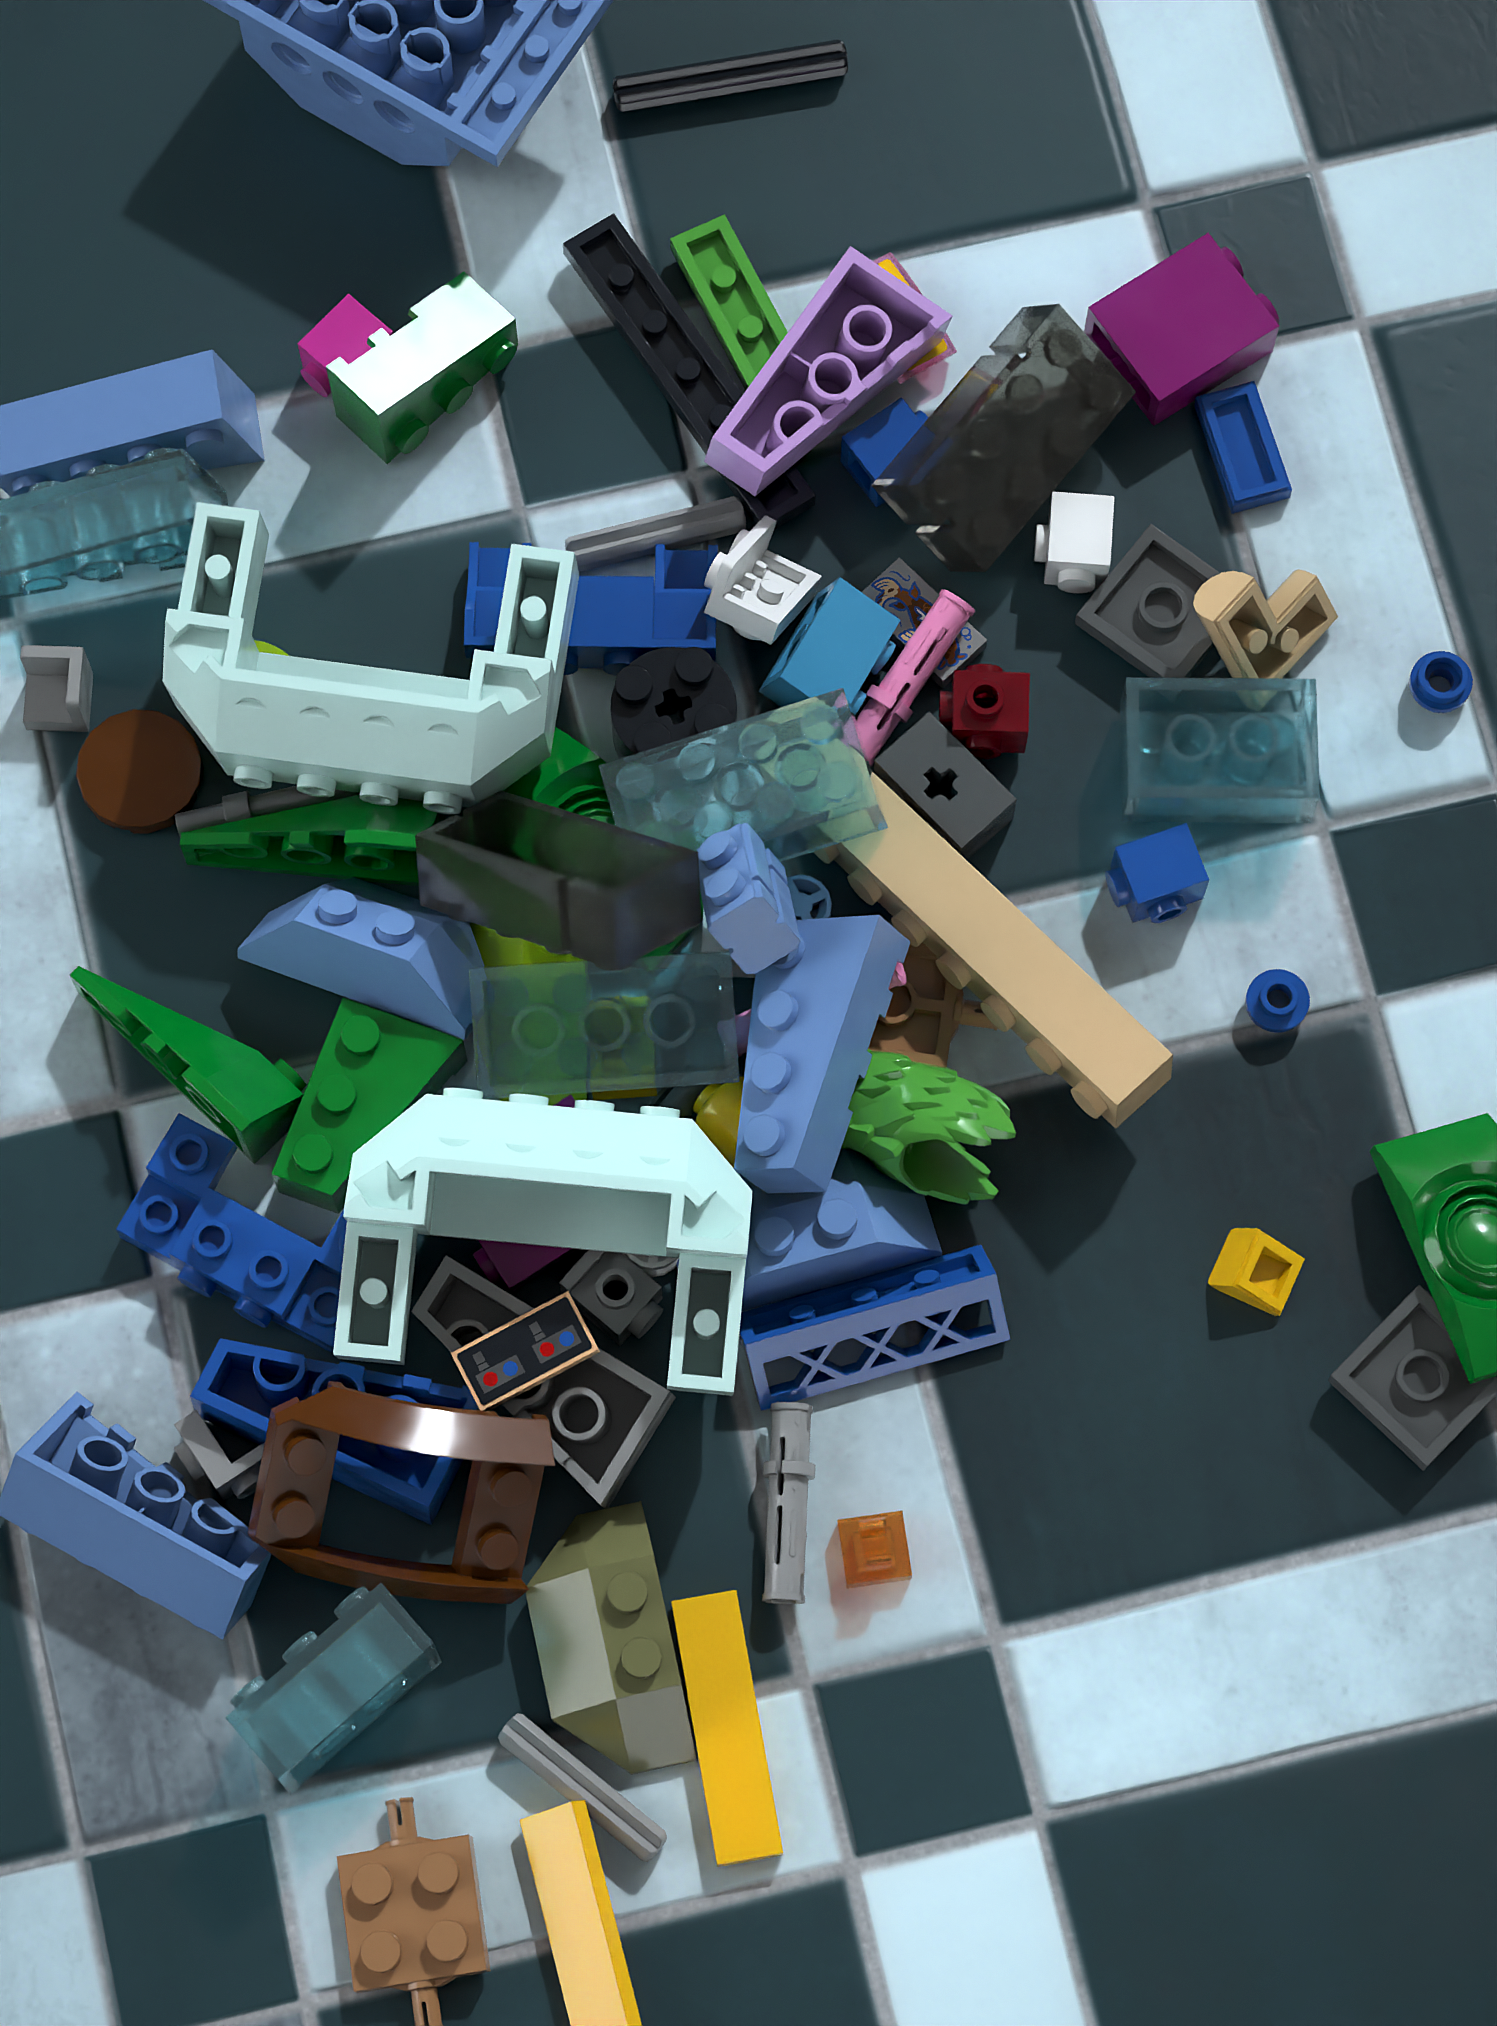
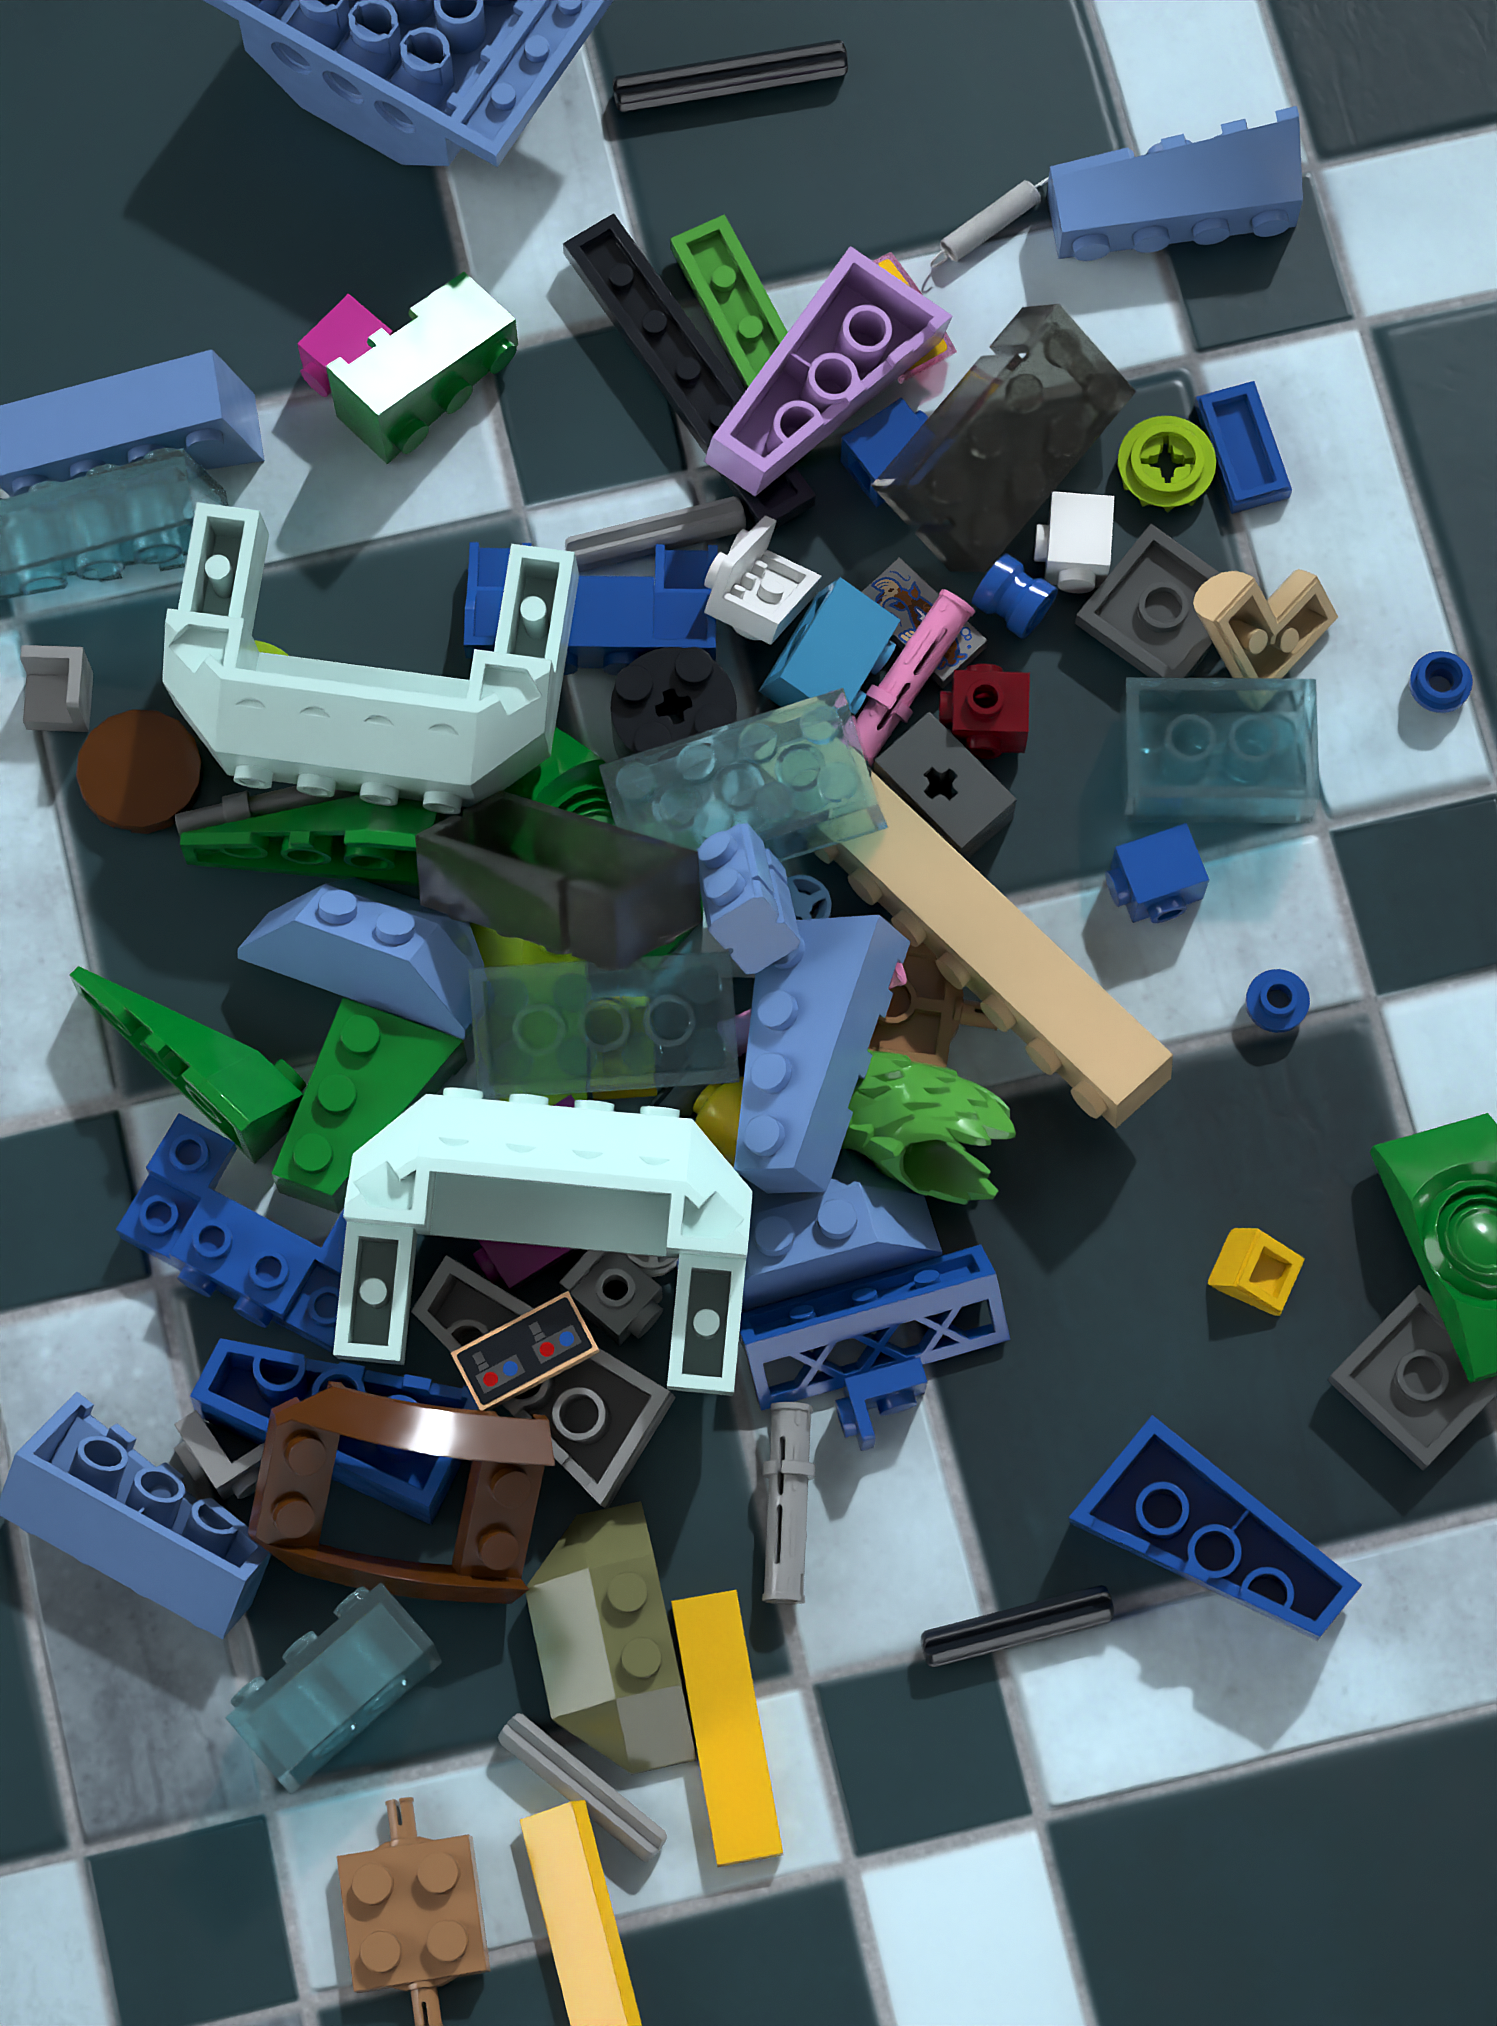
clear orange tile [837,1511,912,1589] -> none
magenta brick [1084,232,1280,426] -> none
none -> blue bracket [835,1357,928,1451]
none -> black axle [920,1585,1114,1667]
none -> white piece [930,177,1049,268]
none -> blue wheel [971,553,1058,639]
none -> medium blue wedge [1046,106,1303,261]
none -> blue wedge [1068,1415,1362,1641]
none -> lime gear [1117,416,1216,513]

